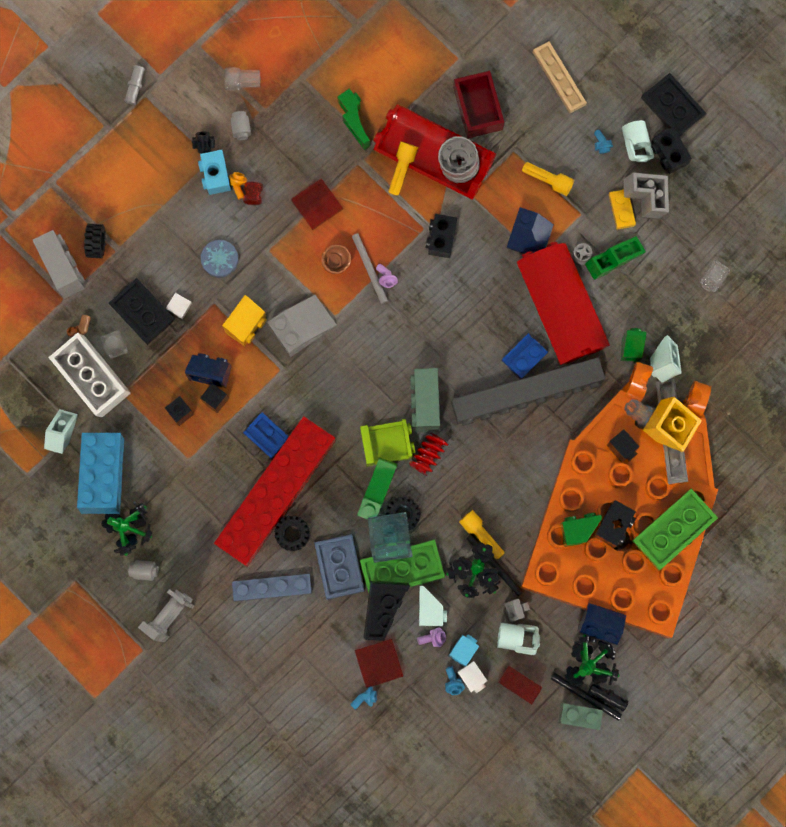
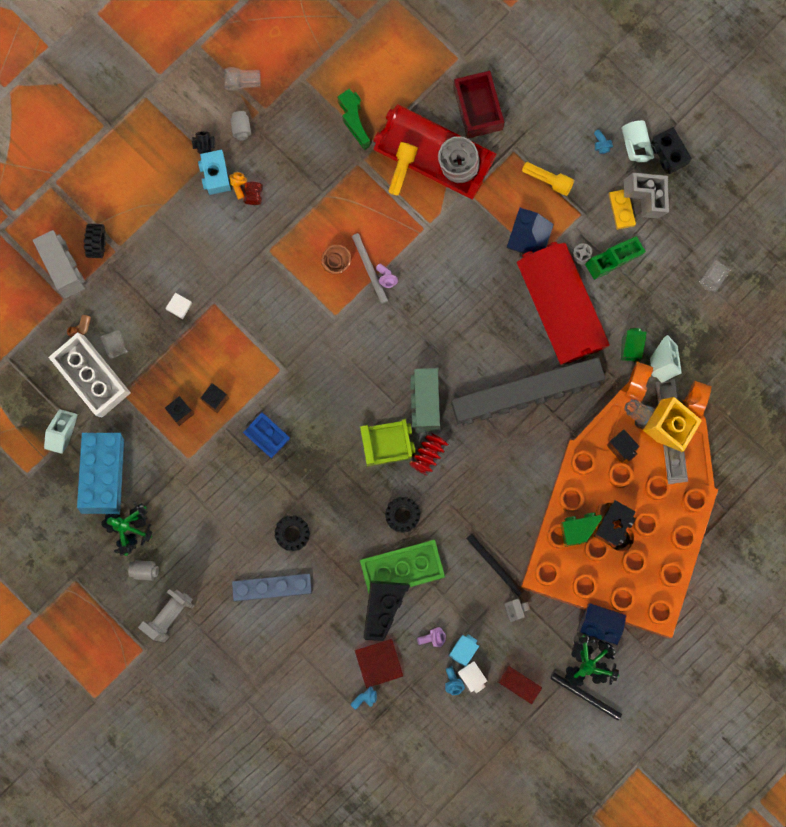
black plate [109,278,175,345] -> none
light grey pin [124,65,145,105] -> none
dark blue slope [185,353,231,388] -> none
sand blue tile [201,240,239,278] -> none
red brick [214,416,336,567] -> none
yellow slope [222,295,267,347] -> none
light grey slope [267,295,337,357] -> none
clear red tile [291,178,343,230] -> none
sand blue tile [314,534,365,600] -> none
green slope [357,458,398,522] -> none
clear light blue slope [368,512,413,563] -> none
light aqua slope [419,586,447,627] -> none
black brick [425,214,457,258] -> none
black plant [446,542,501,598] -> none
yellow piece [459,510,505,559] -> none
light aqua piece [497,623,540,655] -> none
blue plate [501,333,548,380] -> none
tan plate [533,41,587,113] -> none
sand green brick [558,703,603,730] -> none
black pin [588,682,629,712] -> none
bright green plate [632,488,718,570] -> none
black plate [641,73,707,137] -> none

